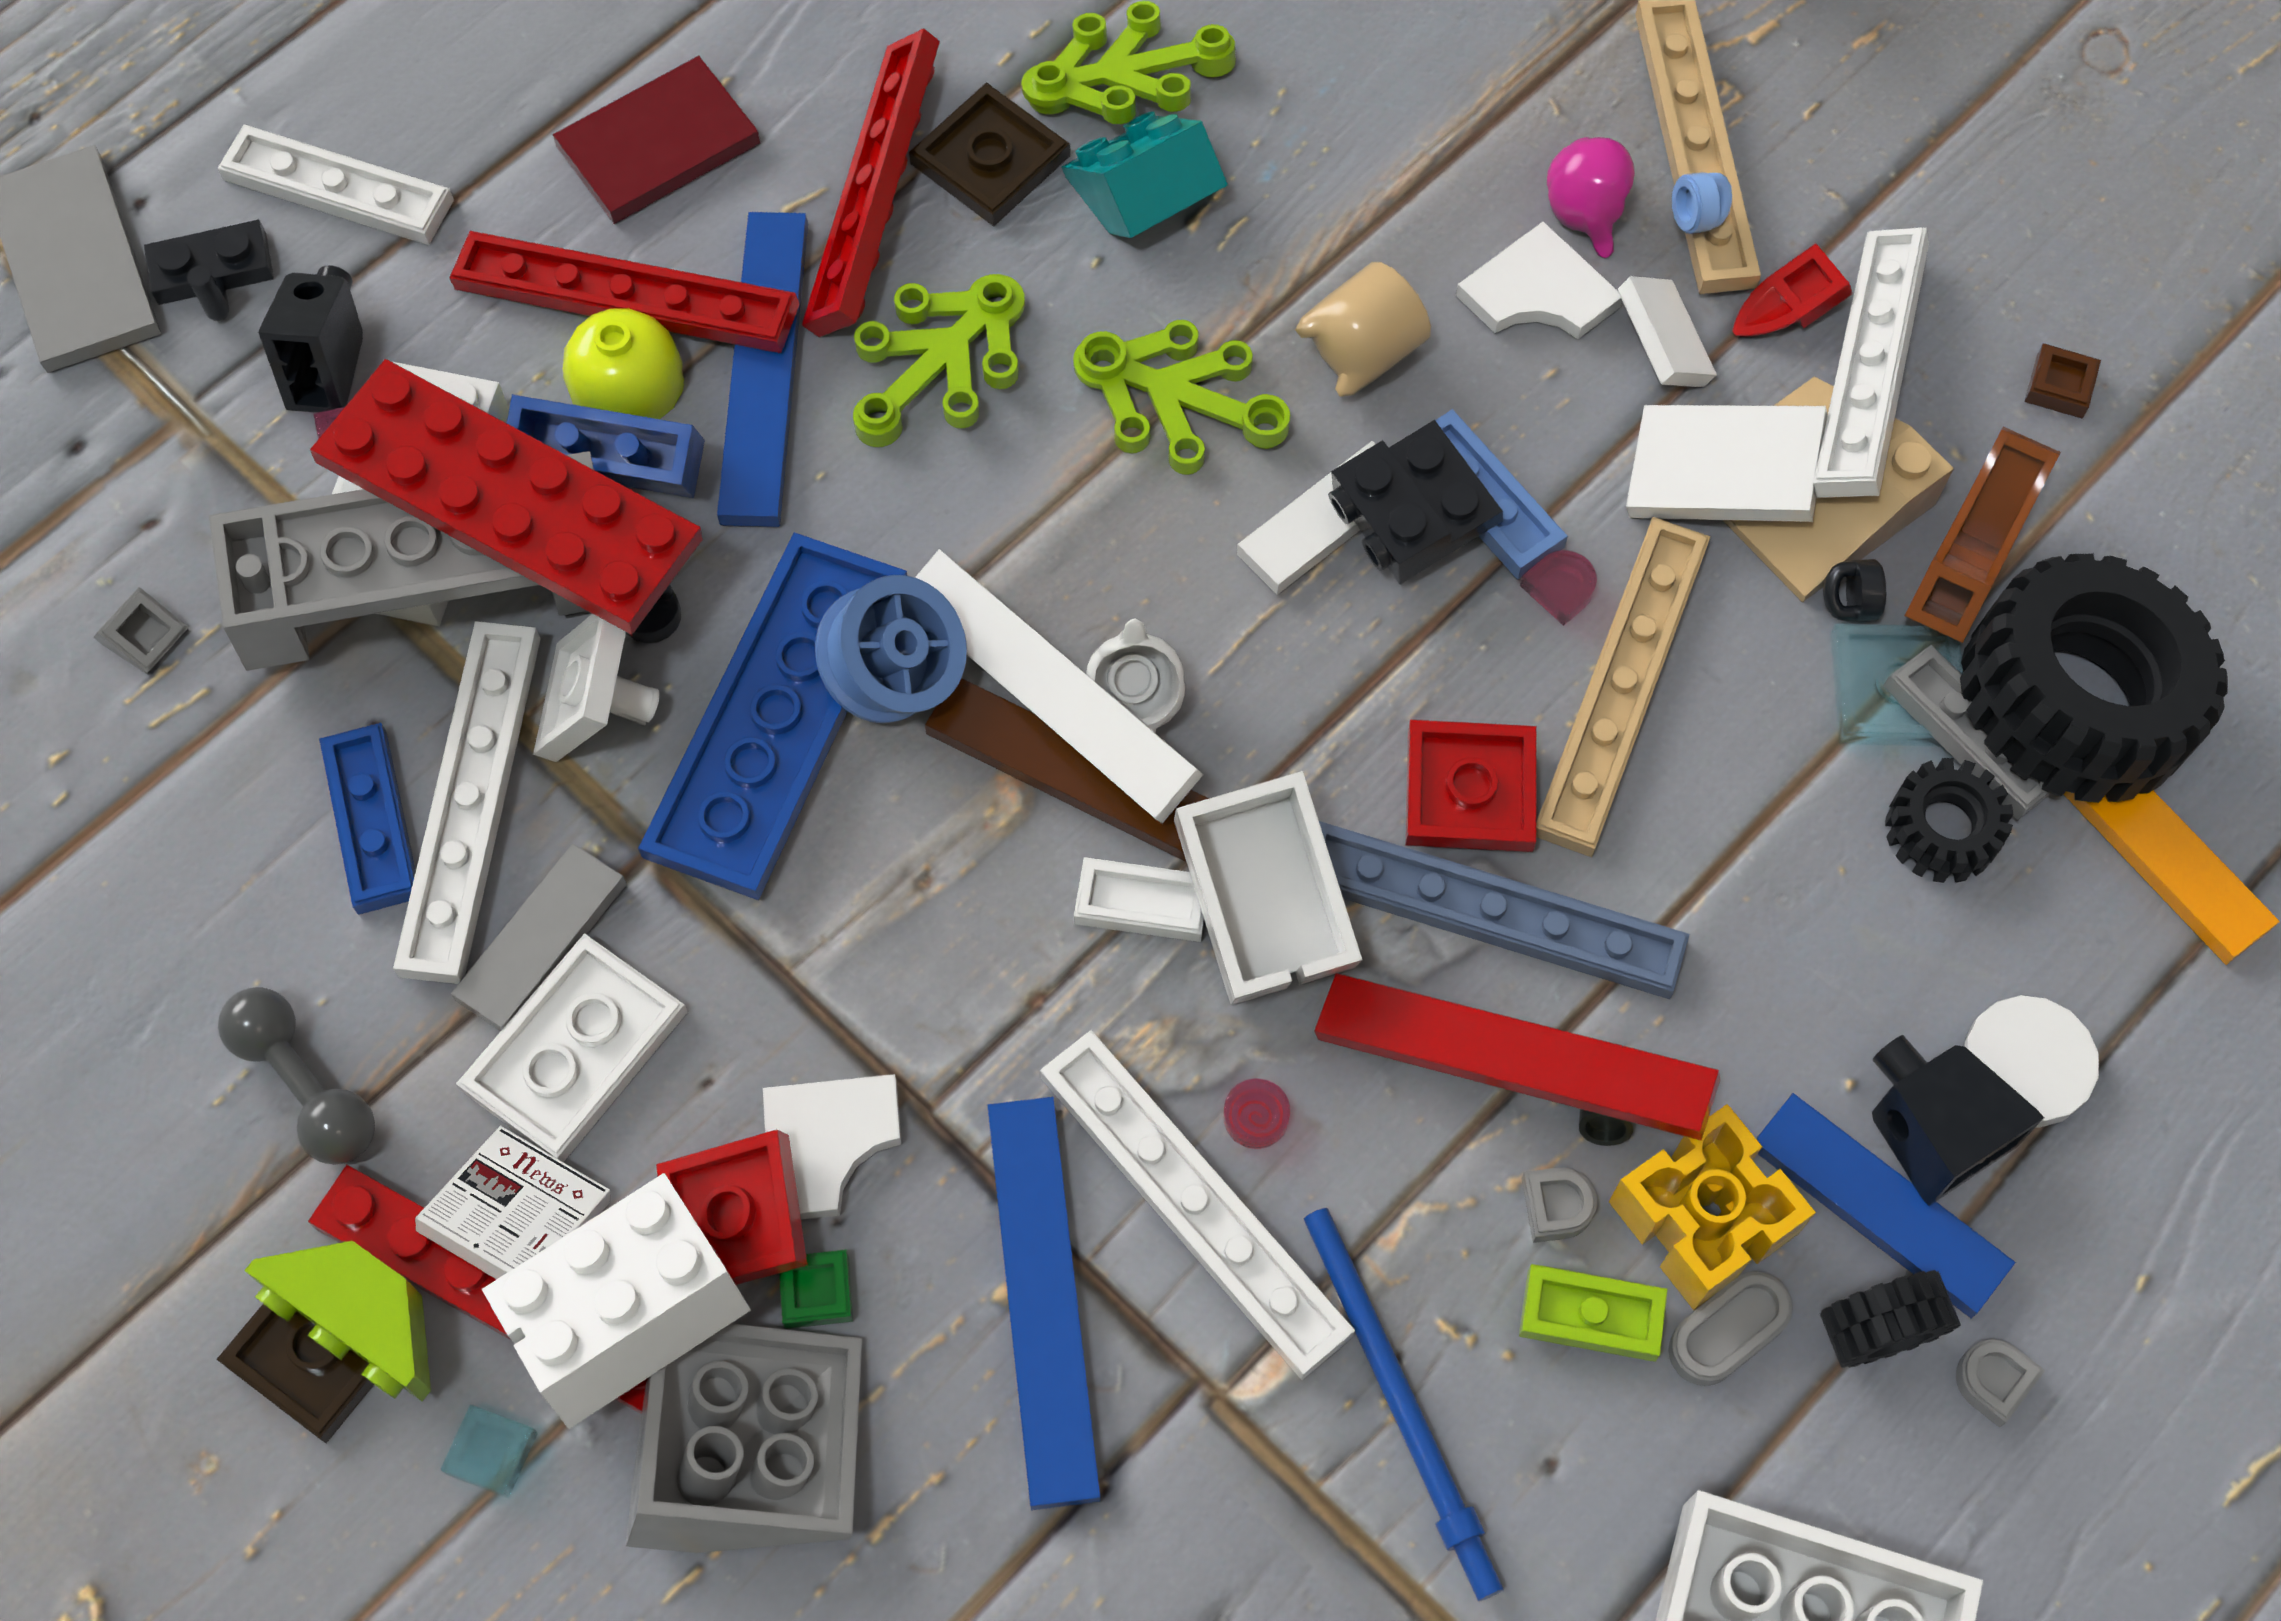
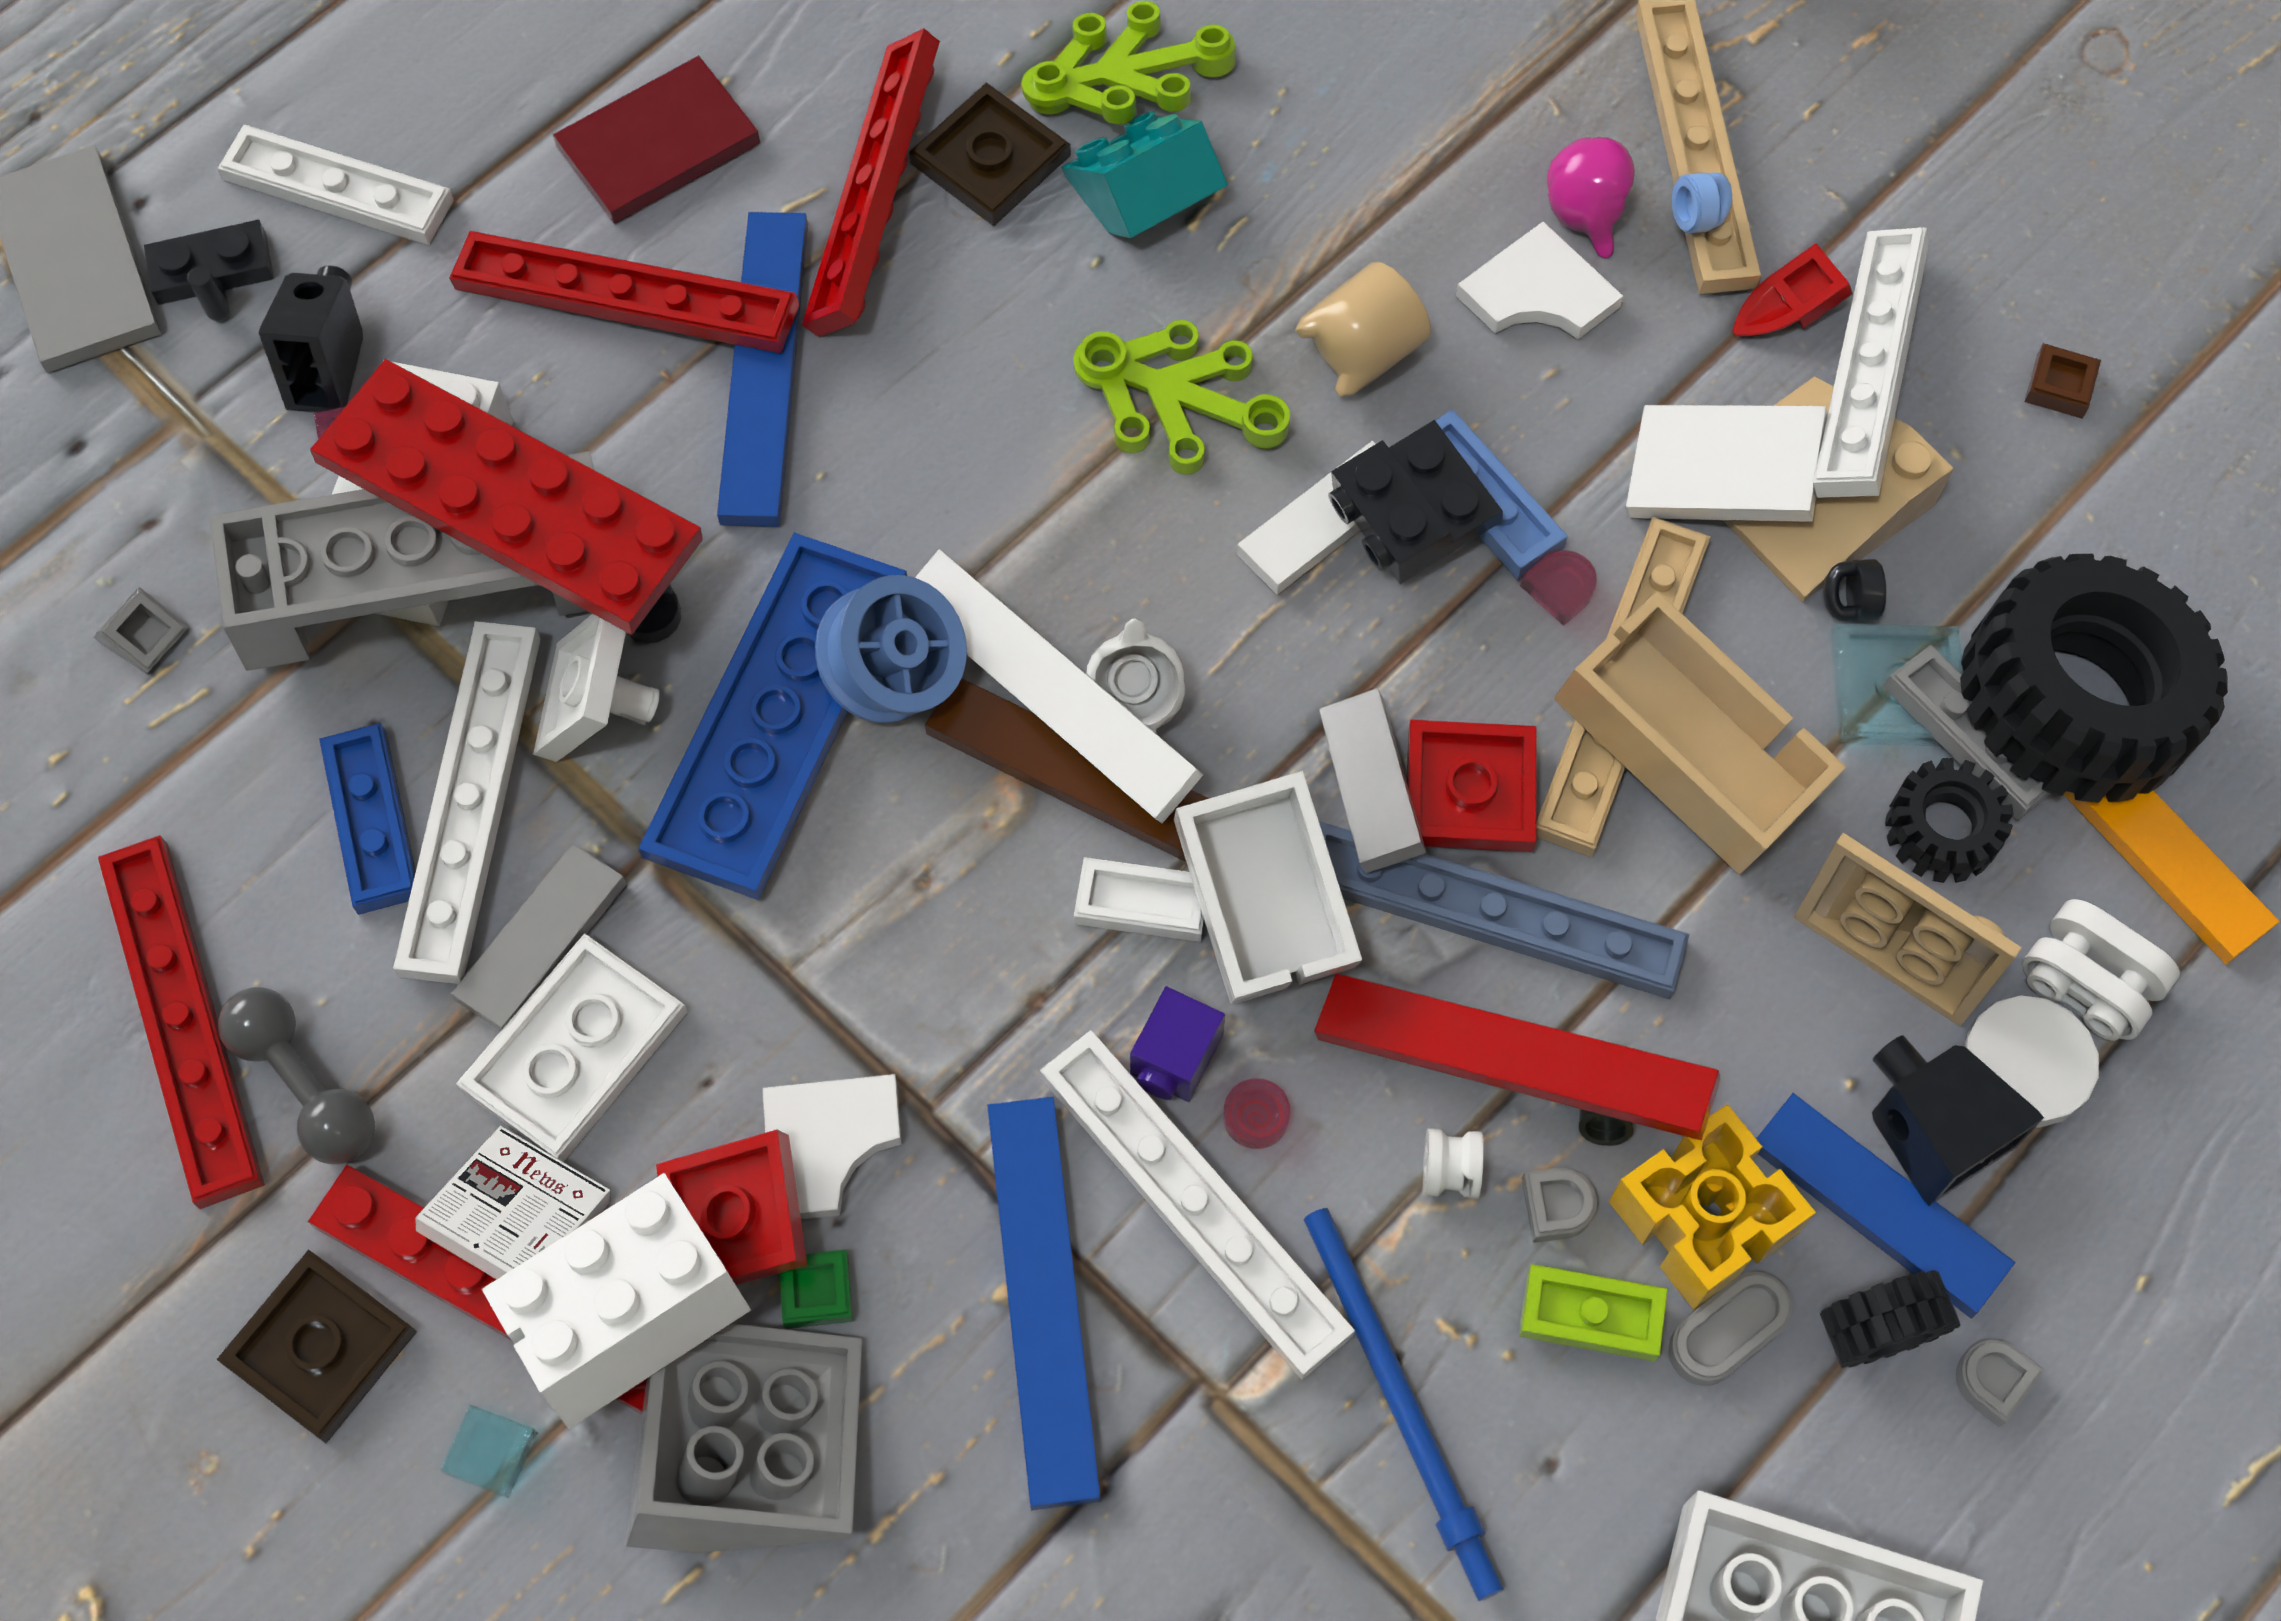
lime slope [244,1241,431,1402] -> none
blue brick [507,394,705,498] -> none
neon yellow cylinder [563,308,684,419] -> none
lime plant [853,274,1025,447] -> none
white tile [1618,276,1717,387] -> none
dark orange arch [1904,426,2061,643] -> none
none -> red tile [98,835,265,1209]
none -> dark purple brick [1130,986,1225,1102]
none -> tile [1319,688,1427,874]
none -> white wheel [1423,1128,1483,1199]
none -> tan piece [1553,591,1846,875]
none -> tan slope [1794,833,2022,1027]
none -> white brick [2022,899,2180,1041]

